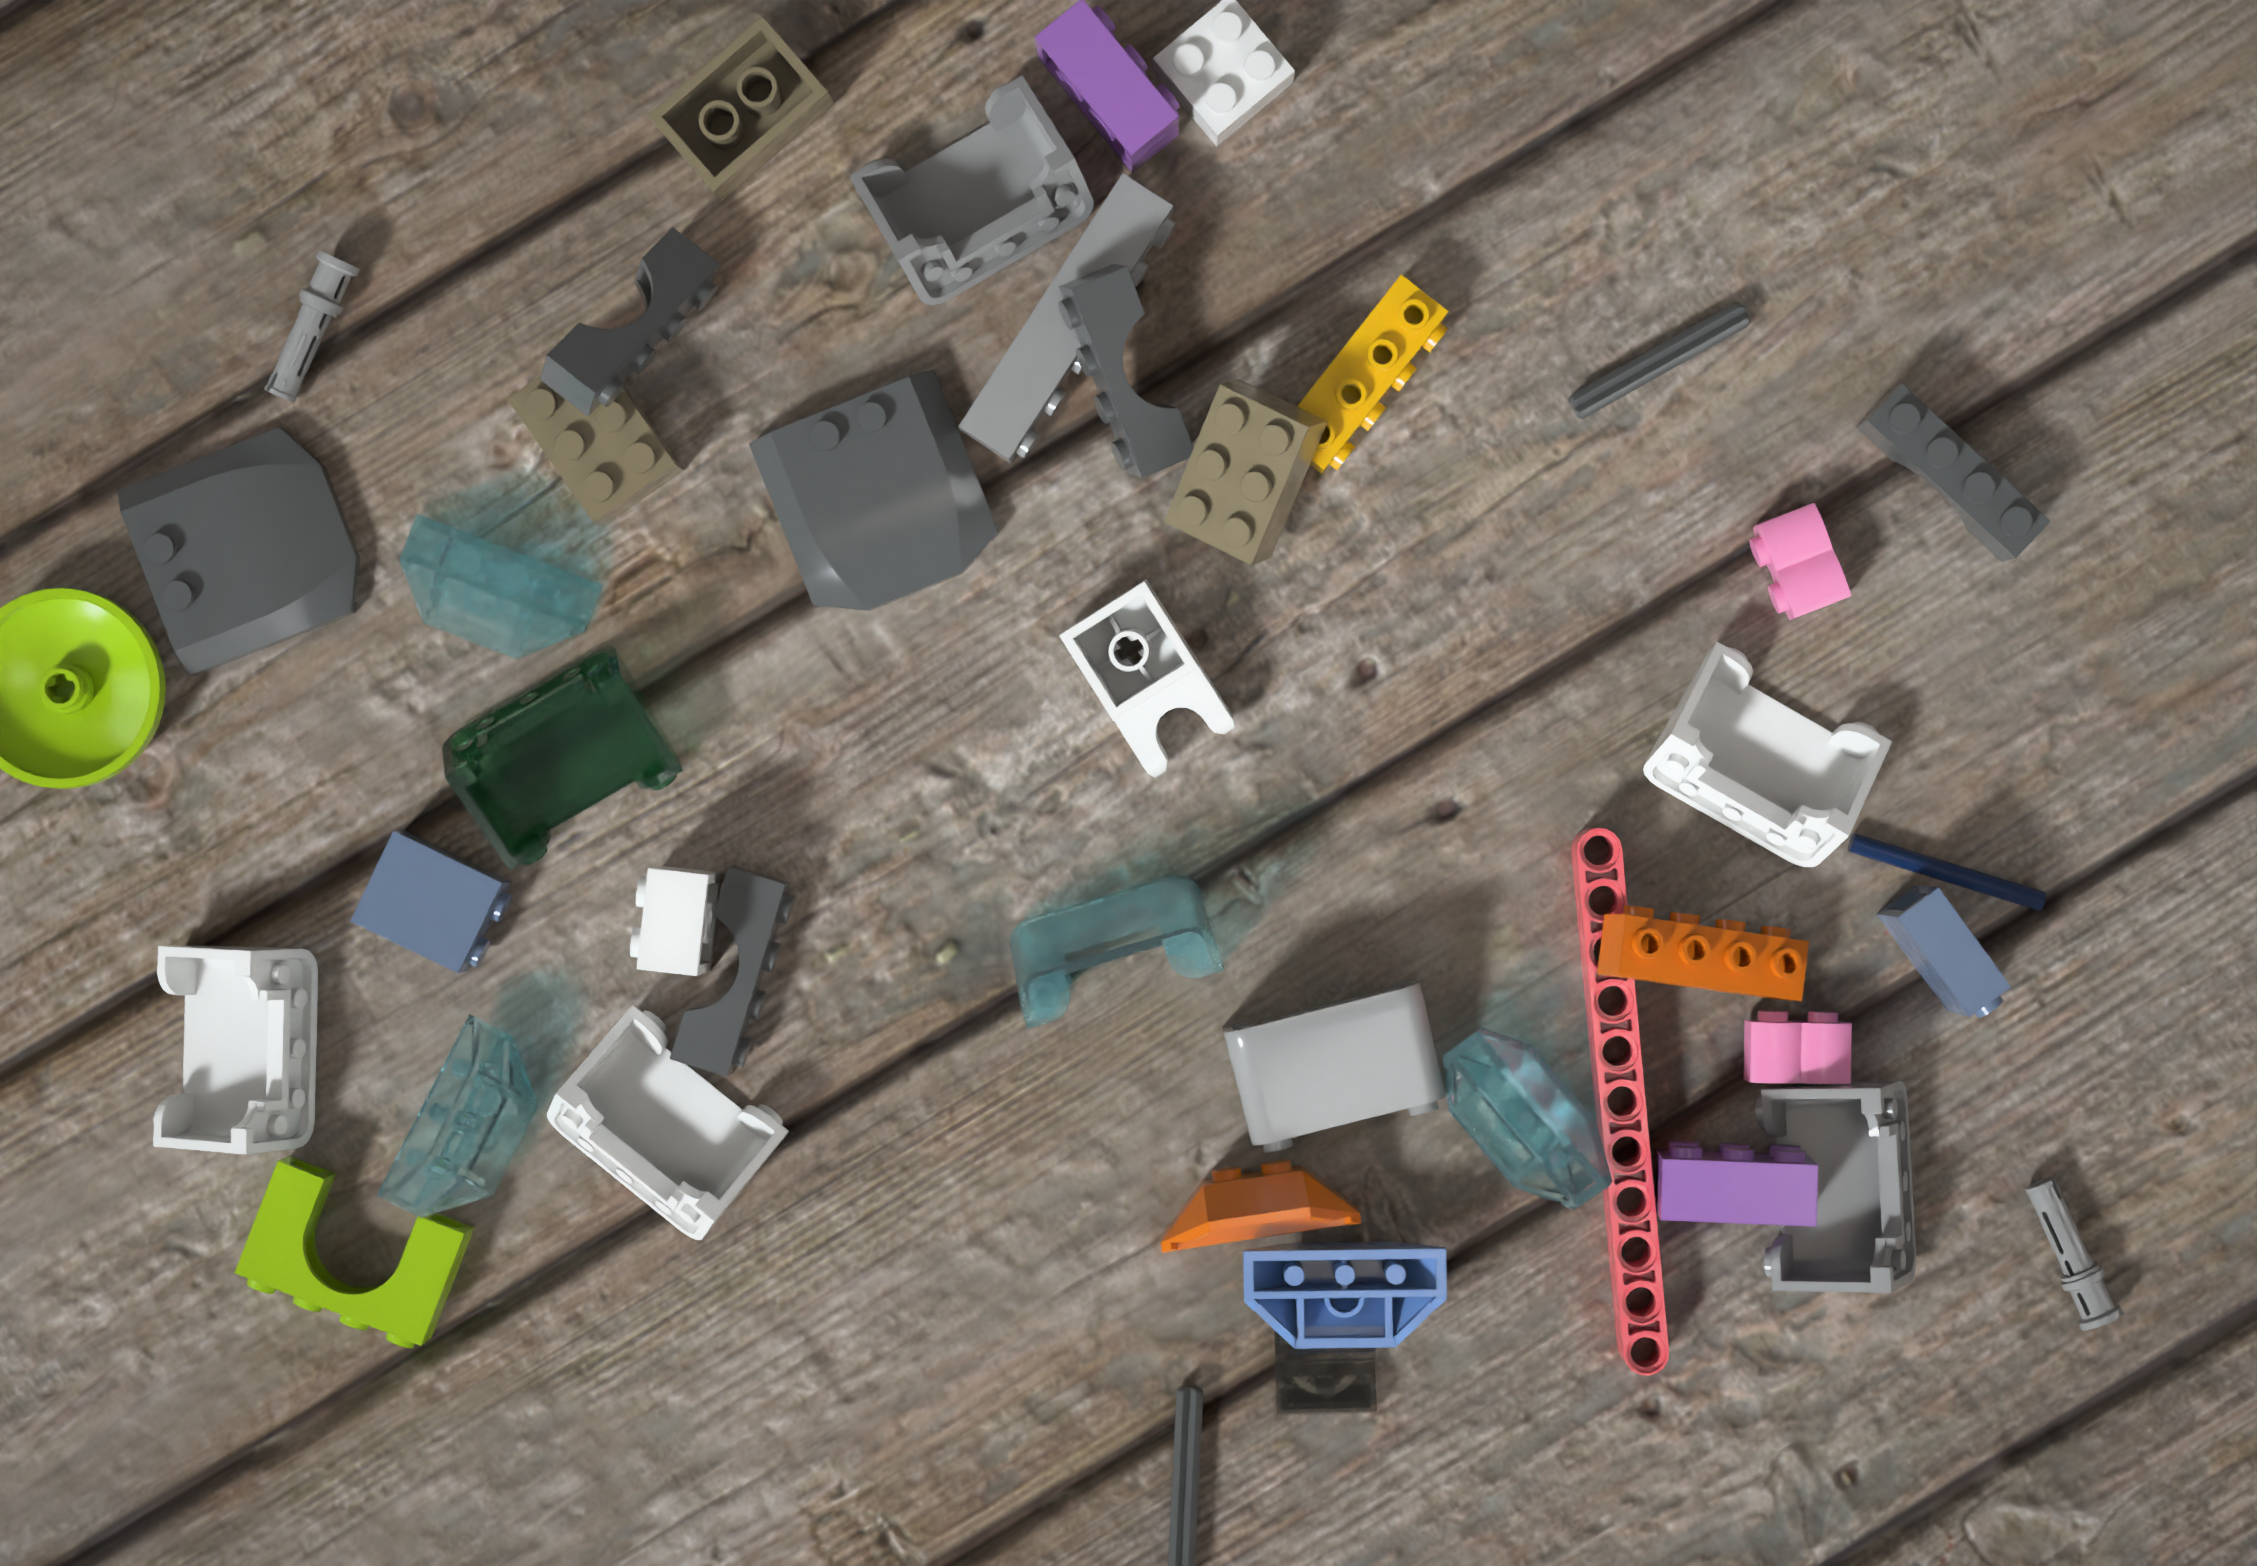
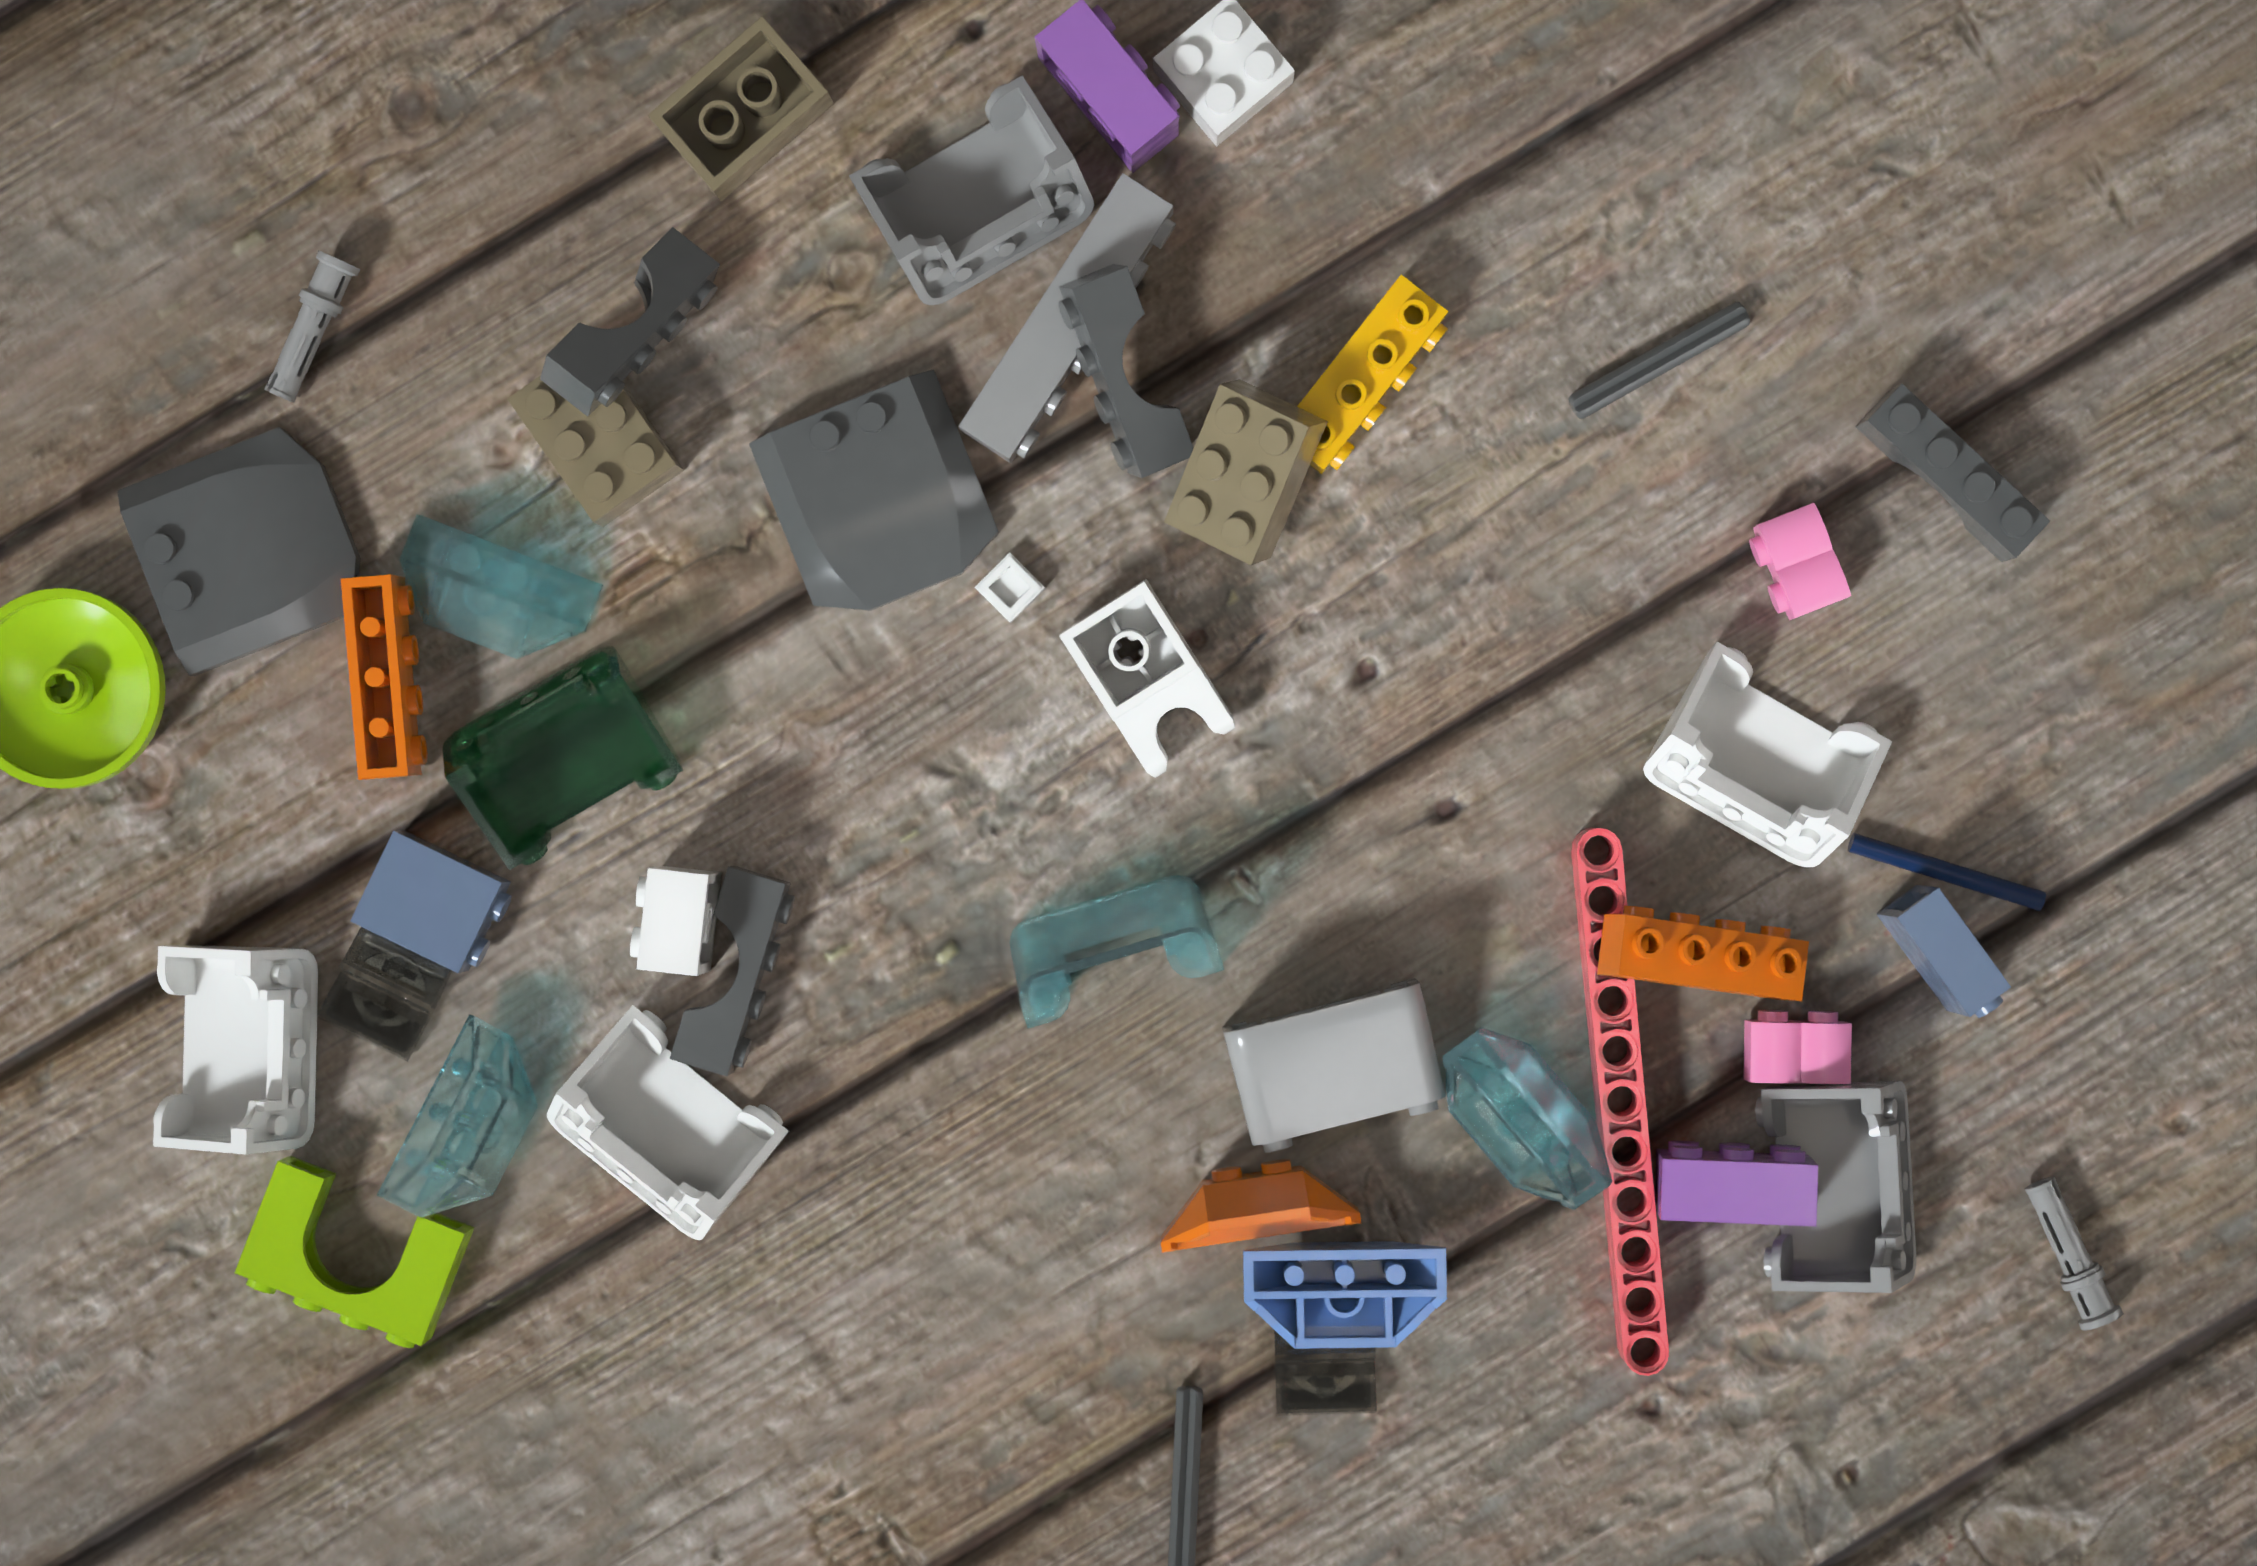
none -> clear smoke slope [317,927,452,1062]
none -> orange brick [341,574,428,780]
none -> white tile [975,552,1046,623]

